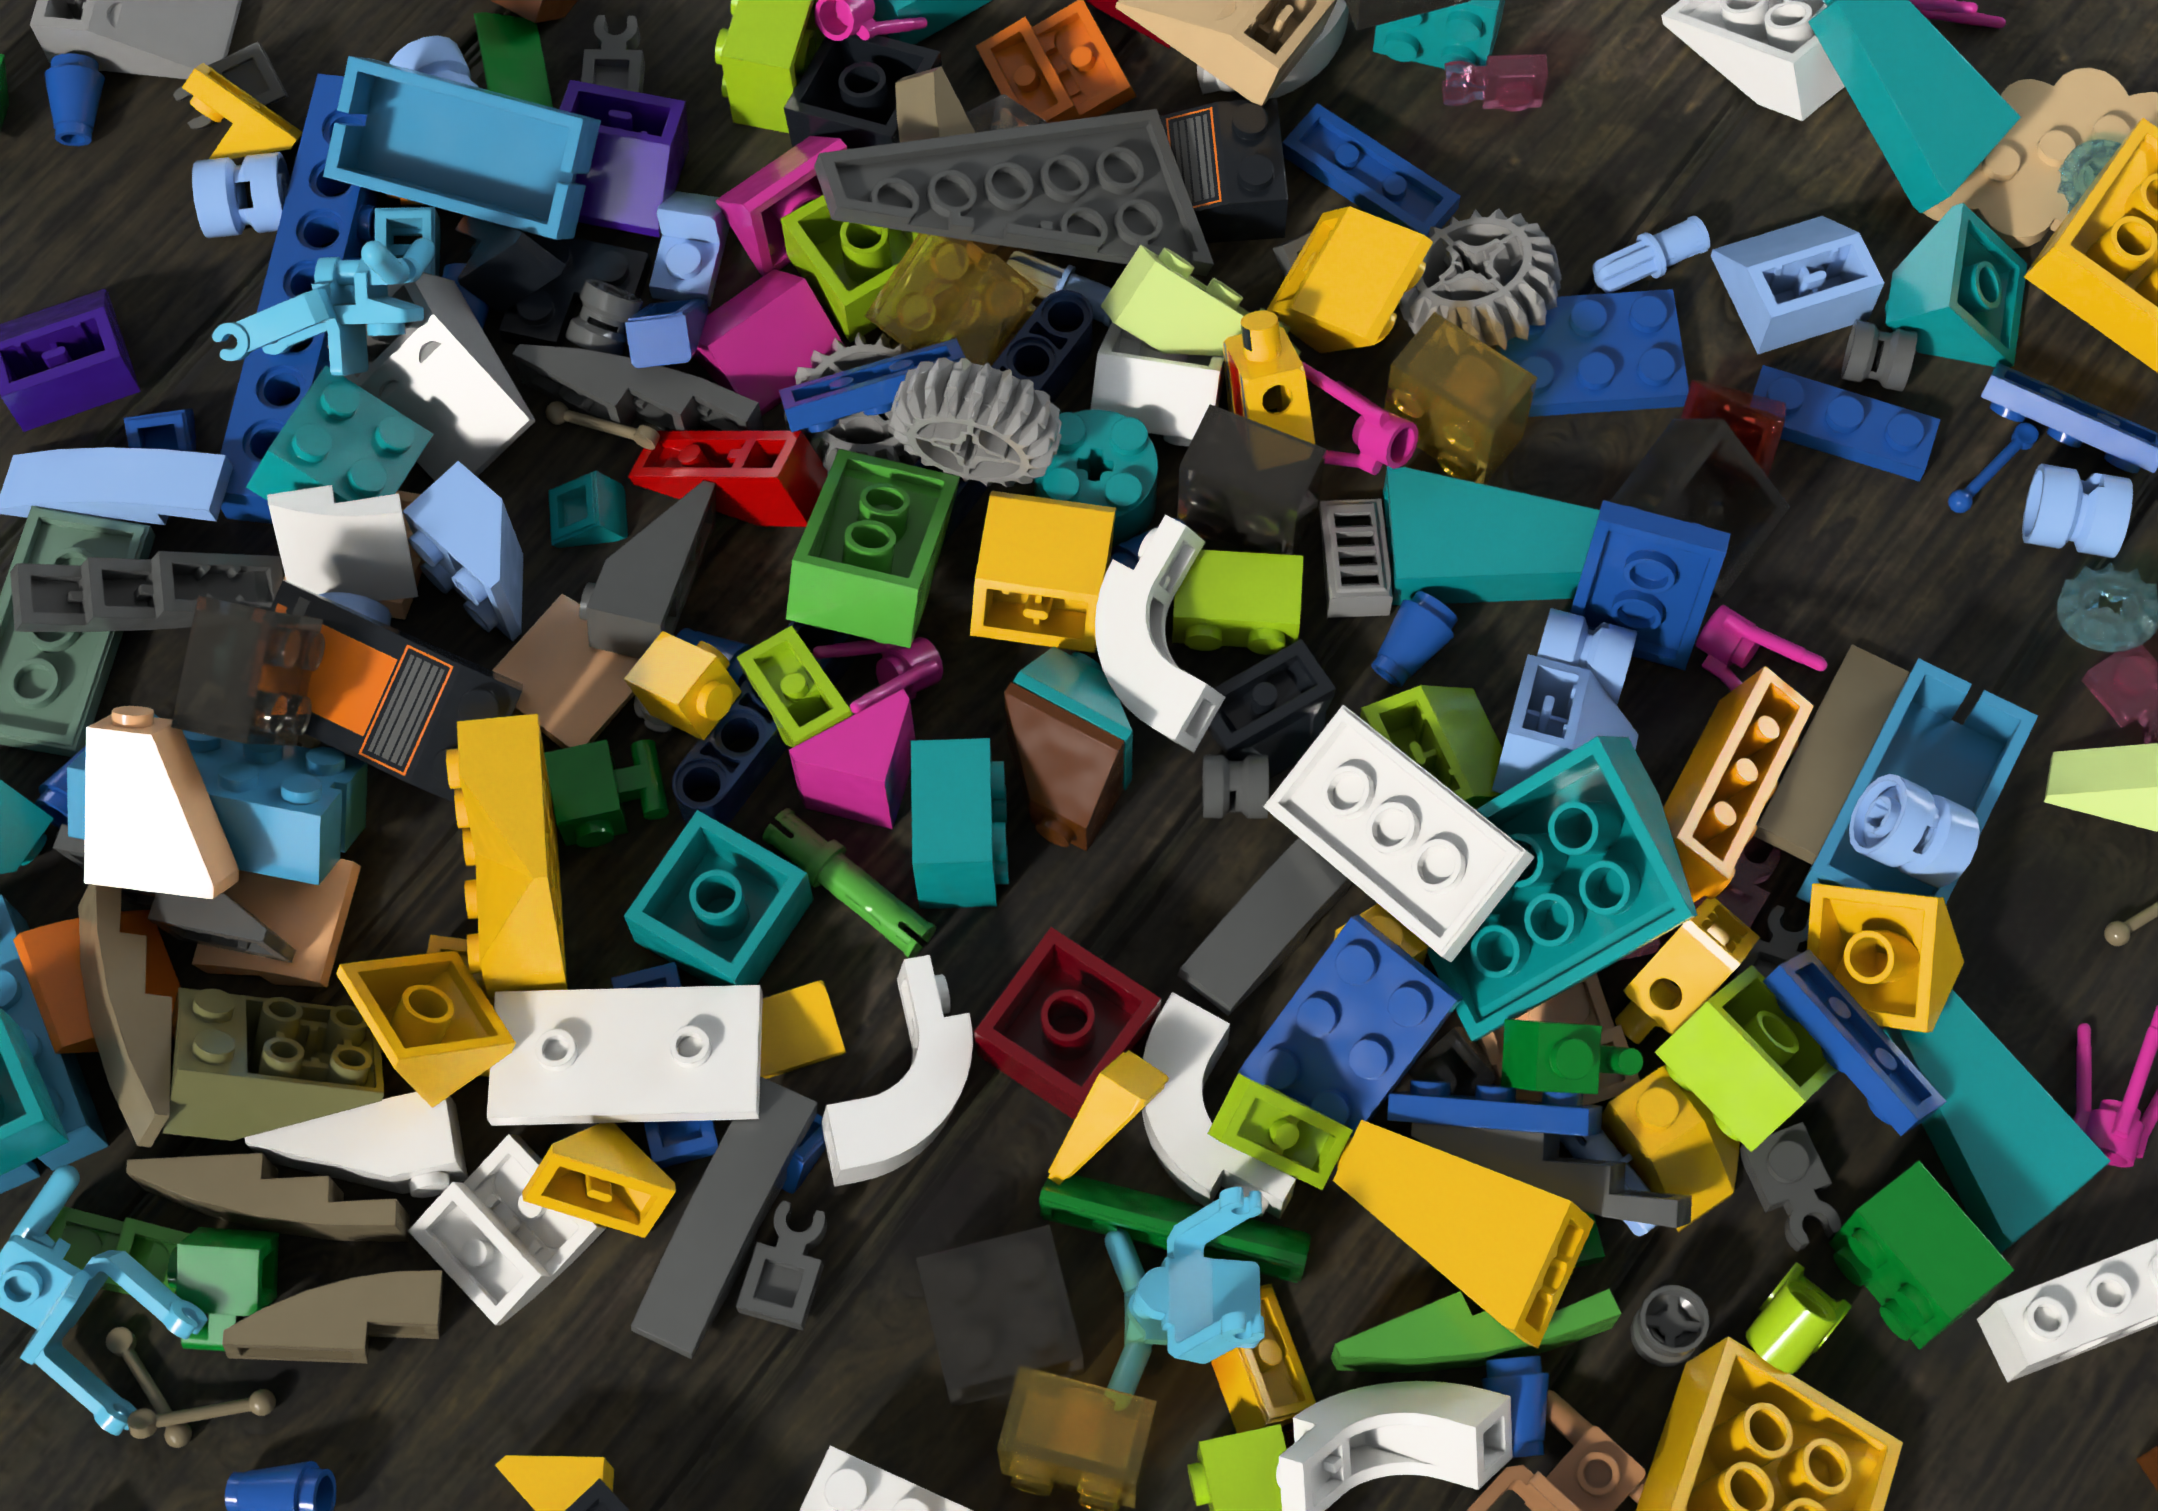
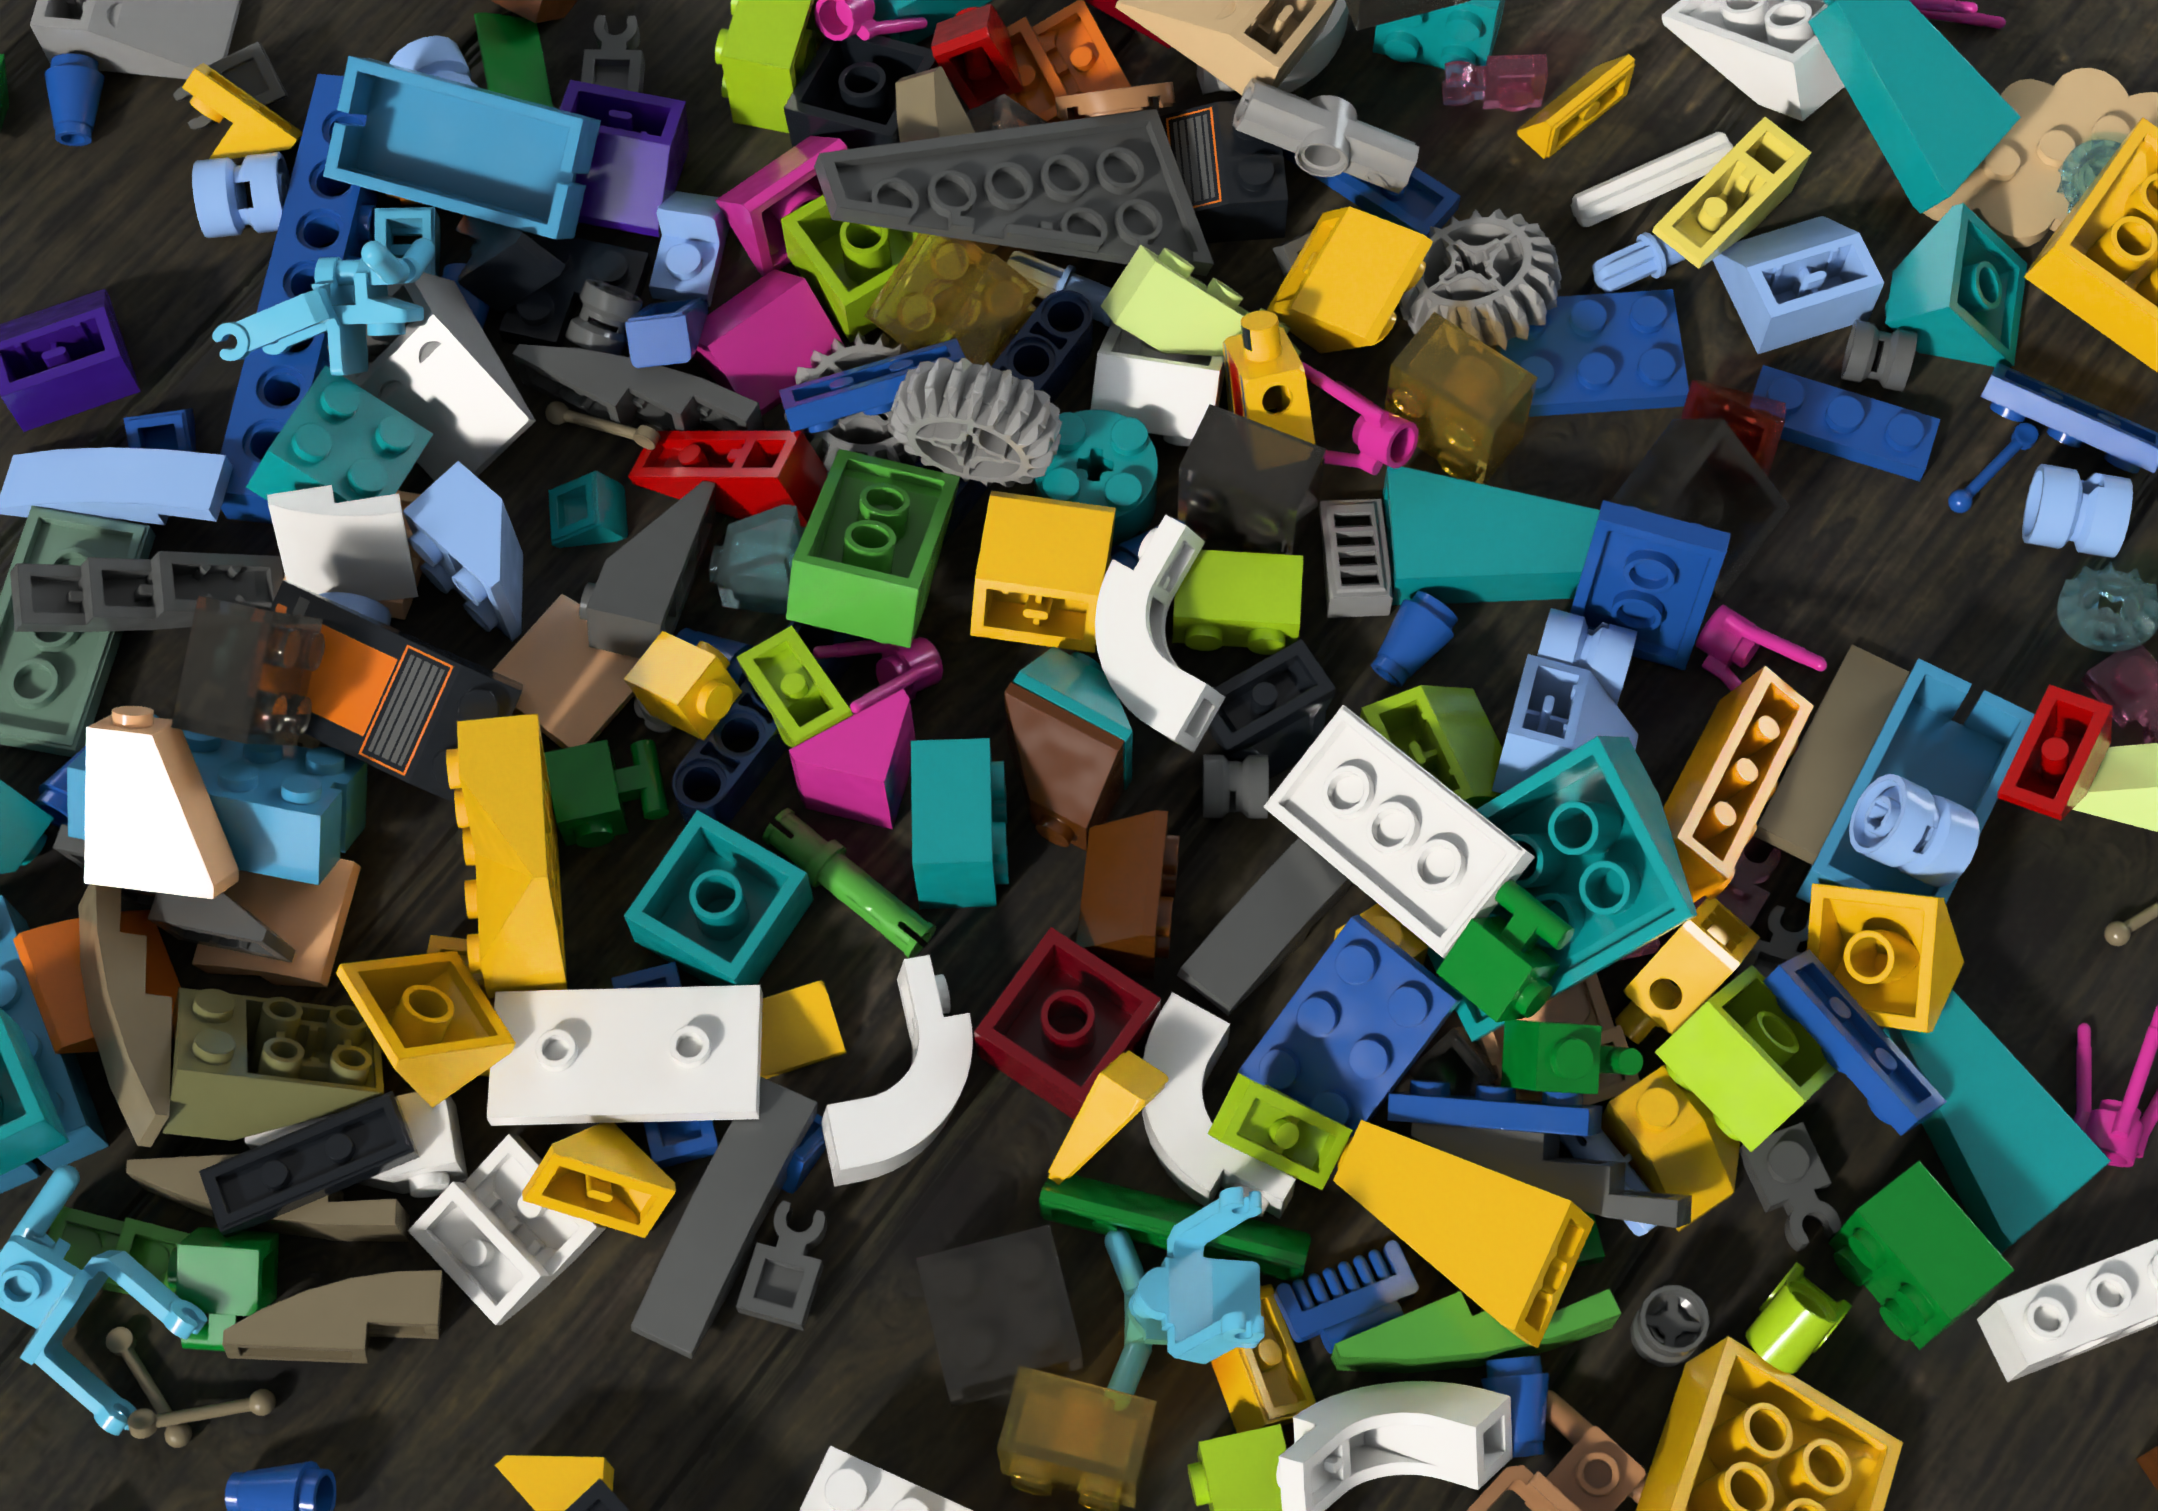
none -> black tile [199,1091,419,1238]
none -> clear light blue slope [709,504,802,615]
none -> red slope [931,4,1024,109]
none -> medium nougat tile [1055,82,1175,121]
none -> reddish brown slope [1076,810,1180,979]
none -> light grey piece [1232,78,1419,194]
none -> blue piece [1274,1240,1419,1354]
none -> green brick [1436,879,1575,1023]
none -> yellow slope [1517,54,1635,159]
none -> white axle [1571,132,1733,227]
none -> light yellow slope [1652,117,1812,269]
none -> red slope [1997,684,2113,821]

